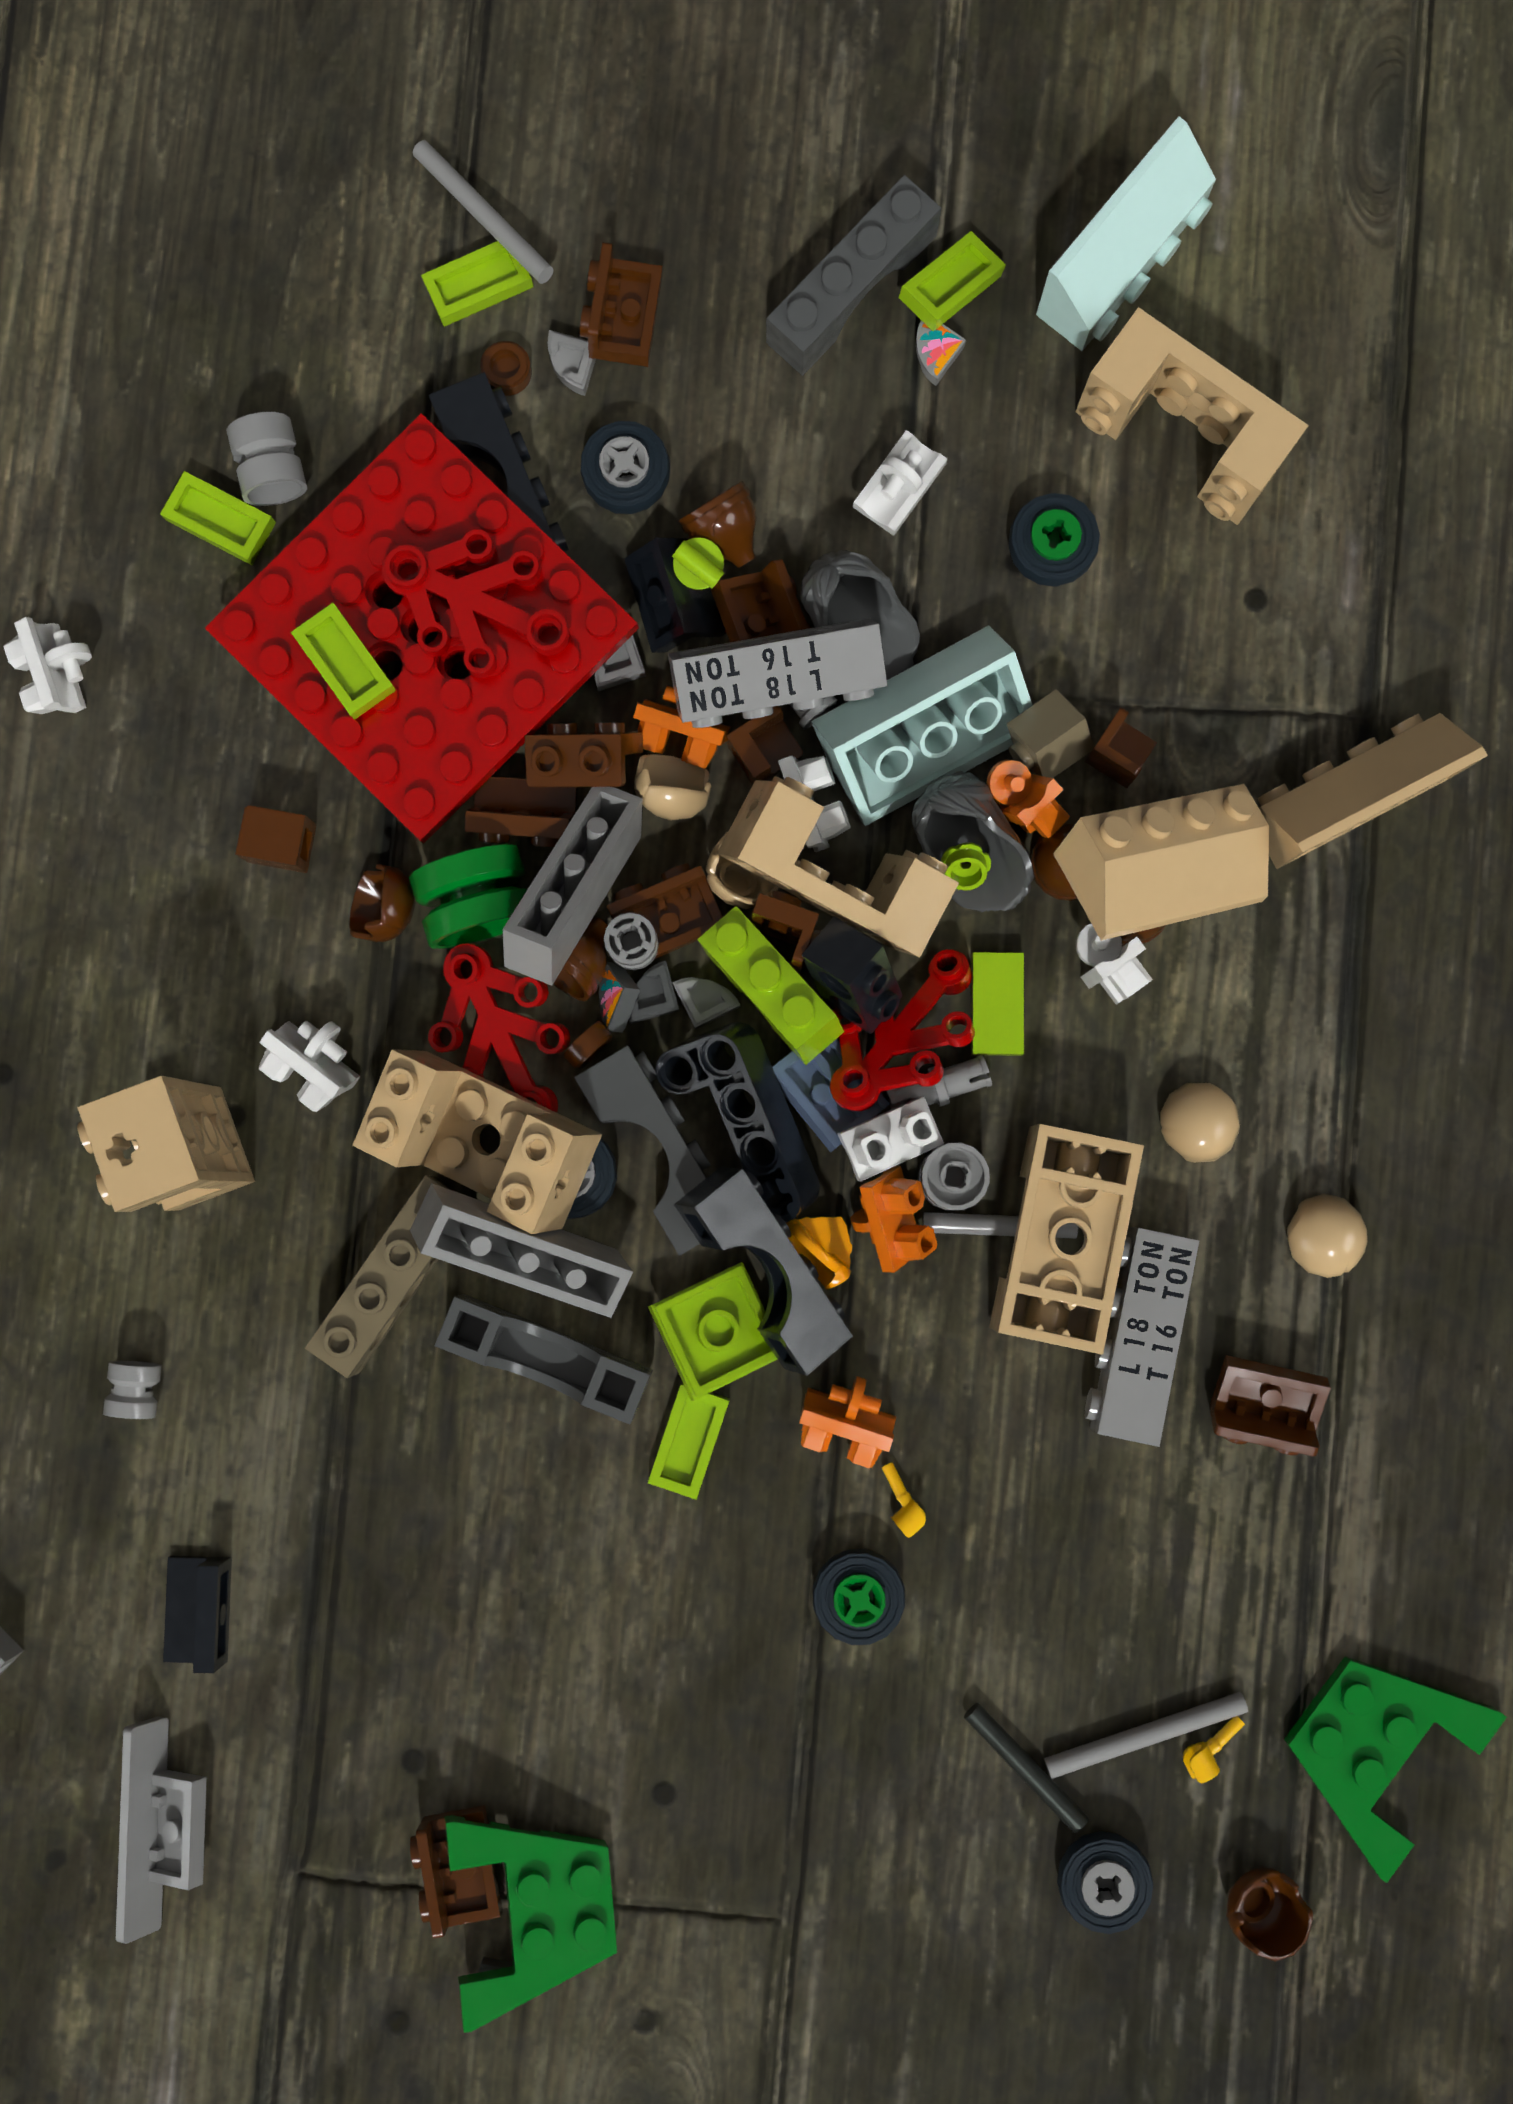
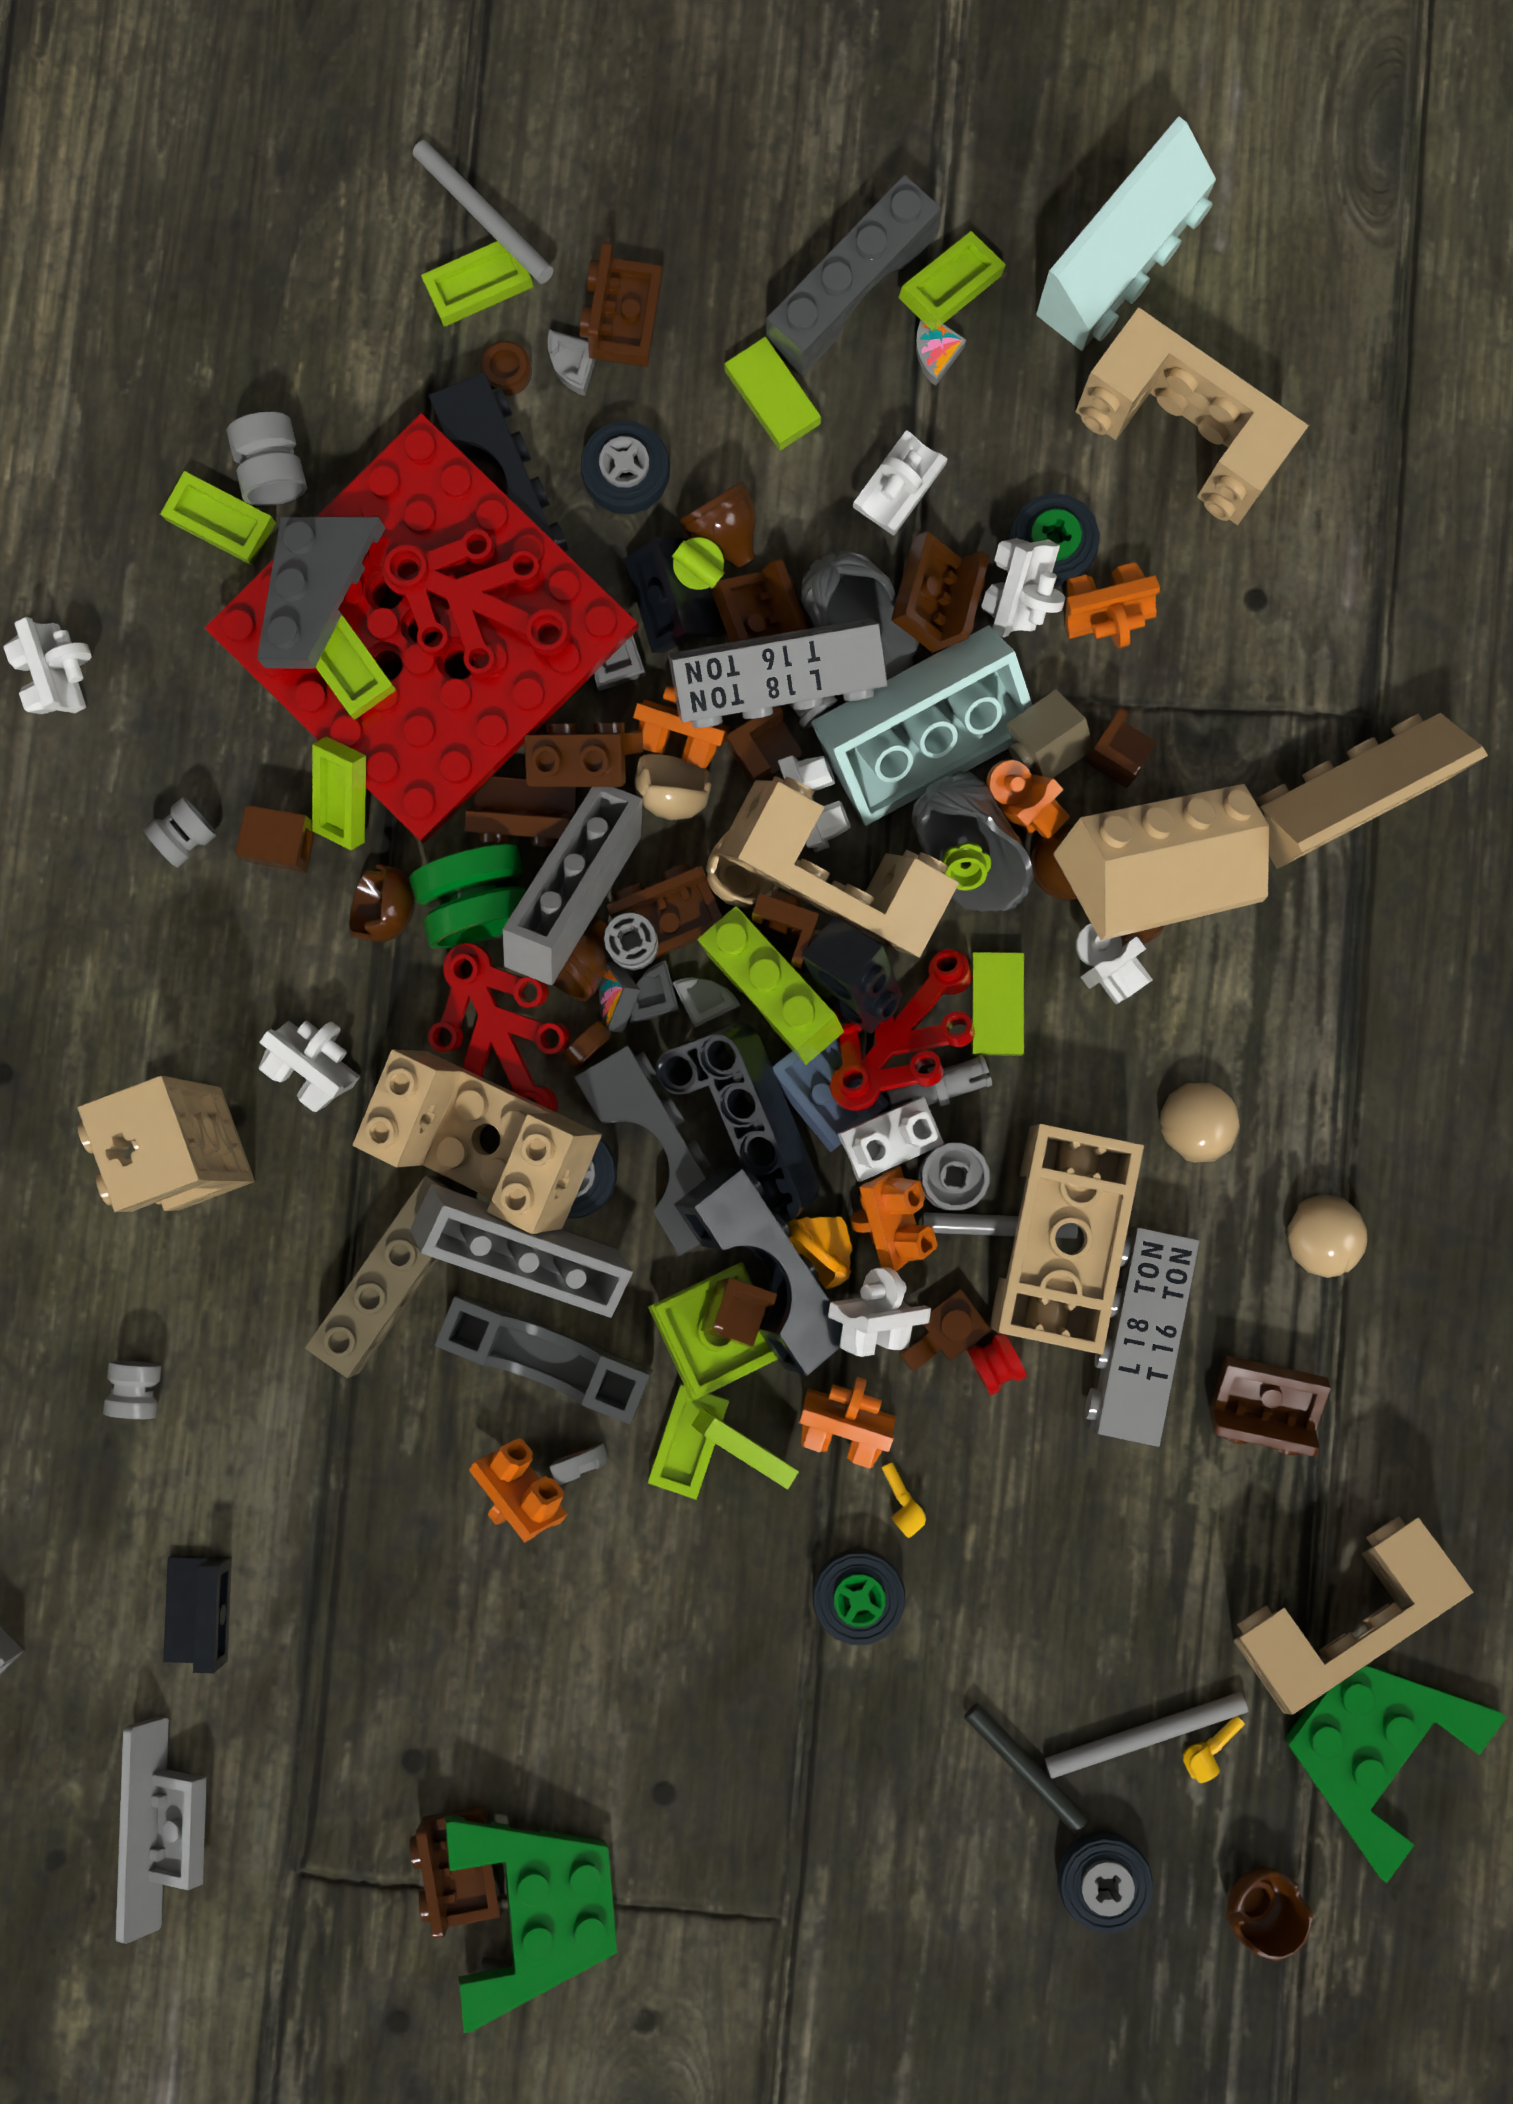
none -> light grey wheel [143,797,217,868]
none -> dark grey wing [257,517,385,669]
none -> lime tile [312,736,366,851]
none -> orange hips [469,1438,568,1543]
none -> light grey tile [550,1443,609,1485]
none -> lime tile [692,1408,799,1490]
none -> reddish brown panel [701,1277,777,1347]
none -> lime tile [724,336,821,451]
none -> white hips [828,1267,931,1357]
none -> reddish brown bracket [891,531,990,653]
none -> reddish brown plate [898,1289,992,1371]
none -> red wheel [966,1333,1027,1396]
none -> white hips [982,538,1065,637]
none -> orange hips [1065,562,1160,648]
none -> tan plate [1233,1516,1474,1715]

